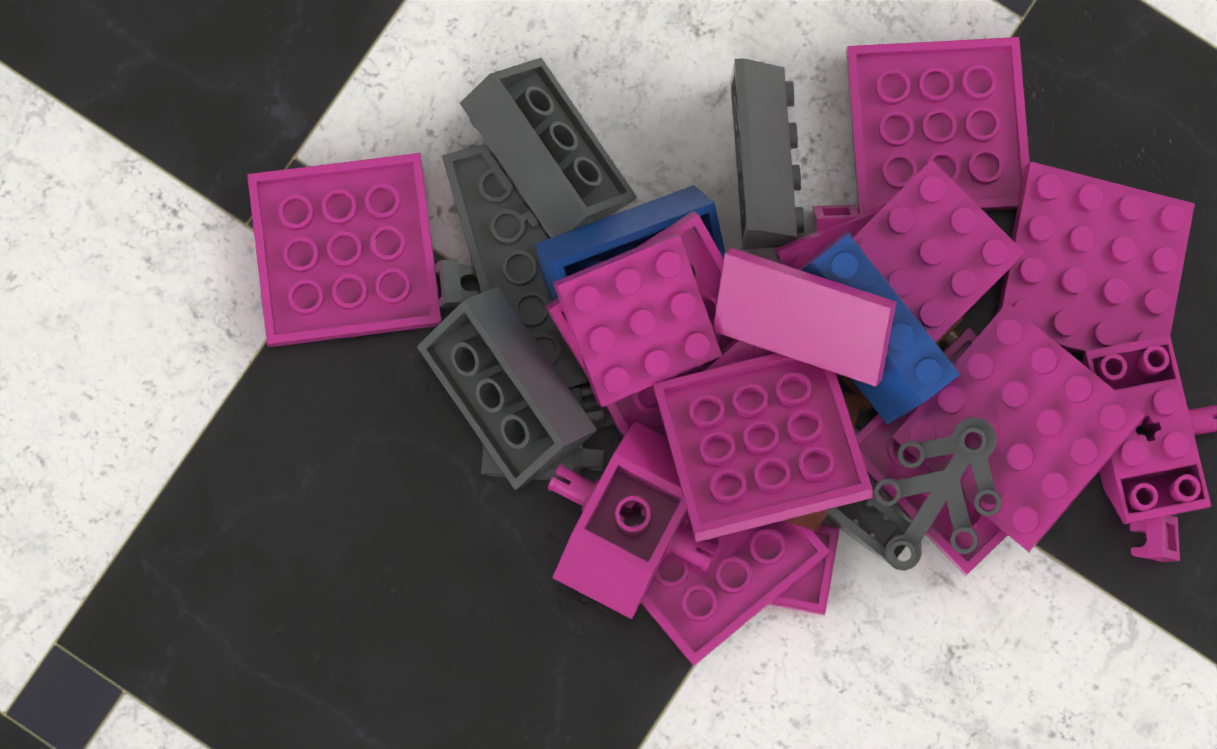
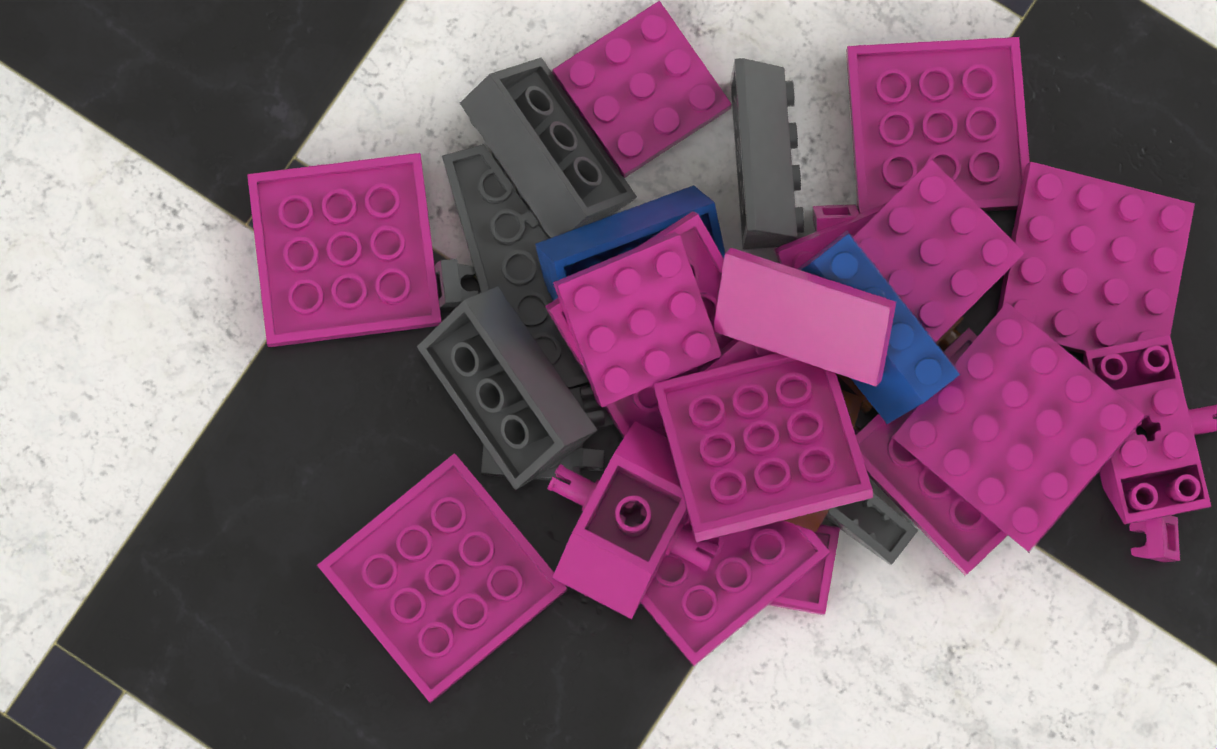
dark grey plant [874,417,1002,571] -> none
none -> dark pink plate [317,453,568,704]
none -> dark pink plate [552,0,732,178]

